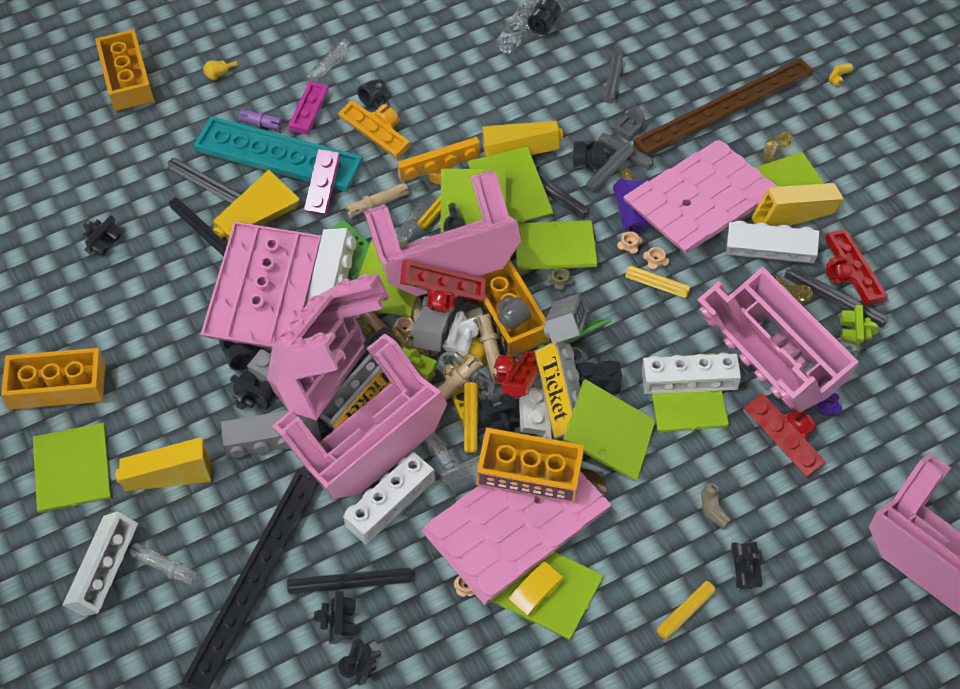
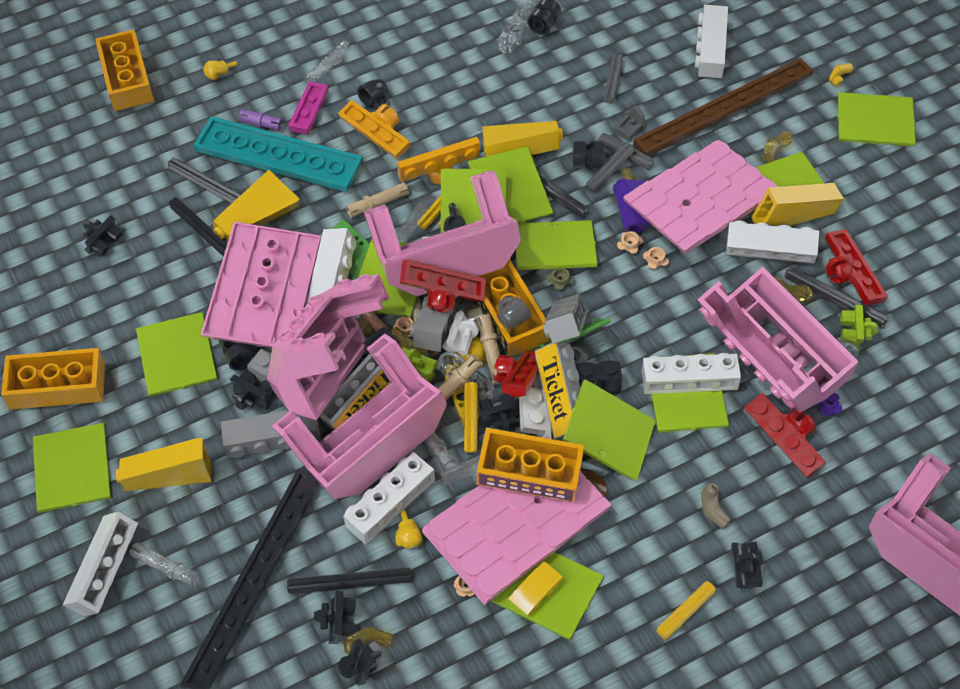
plate [304,150,341,215] -> none
yellow axle [625,265,690,298] -> none
none -> lime piece [136,312,218,397]
none -> clear yellow arm [343,627,393,655]
none -> yellow piece [395,510,423,549]
none -> white brick [695,5,728,78]
none -> lime piece [837,92,916,147]

